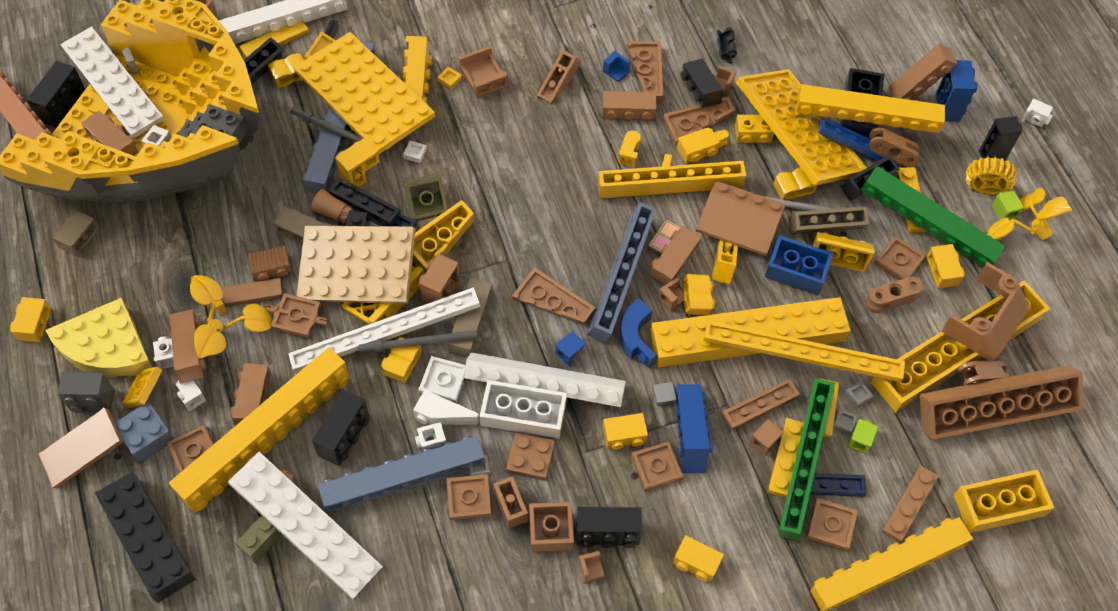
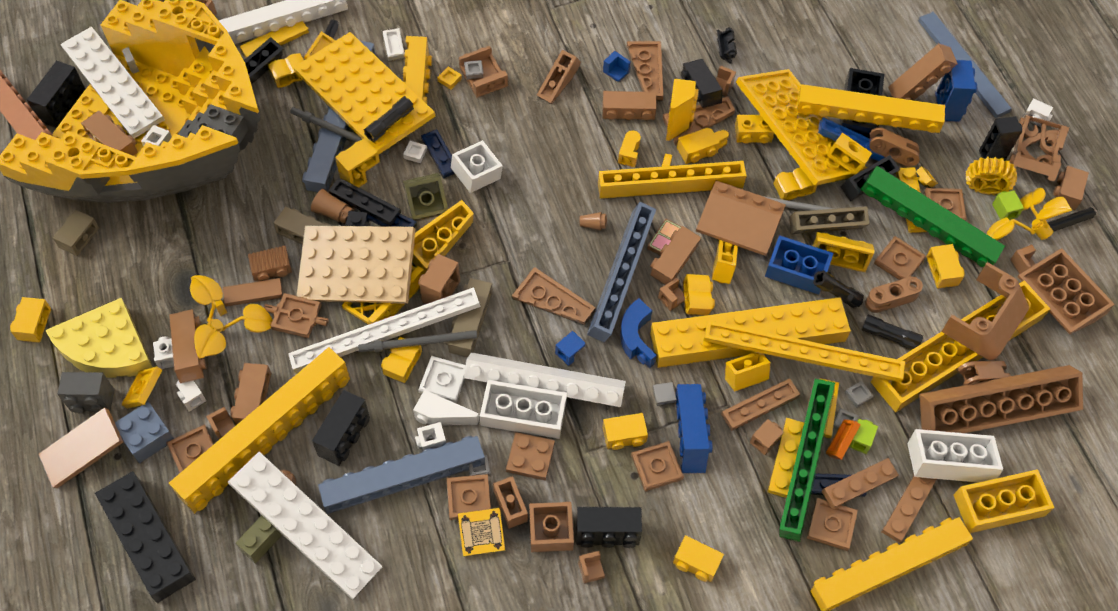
none -> medium nougat panel [206,407,235,440]
none -> black axle [363,96,414,142]
none -> white tile [383,28,405,61]
none -> dark blue tile [421,129,455,179]
none -> white brick [451,140,503,193]
none -> tile [458,508,505,556]
none -> light grey tile [464,60,484,79]
none -> medium nougat cone [580,212,607,230]
none -> yellow slope [666,79,699,141]
none -> yellow brick [725,352,770,392]
none -> black axle [813,270,864,308]
none -> medium nougat plate [821,458,899,509]
none -> orange tile [825,419,861,460]
none -> yellow brick [826,132,872,175]
none -> black axle [862,314,923,350]
none -> white brick [907,429,1003,482]
none -> yellow plate [916,166,938,188]
none -> sand blue tile [918,12,1012,118]
none -> medium nougat tile [924,188,967,221]
none -> medium nougat fence [1009,115,1070,182]
none -> medium nougat panel [1010,245,1036,274]
none -> medium nougat slope [1017,248,1115,334]
none -> black axle [1047,207,1096,232]
none -> medium nougat brick [1053,166,1089,210]

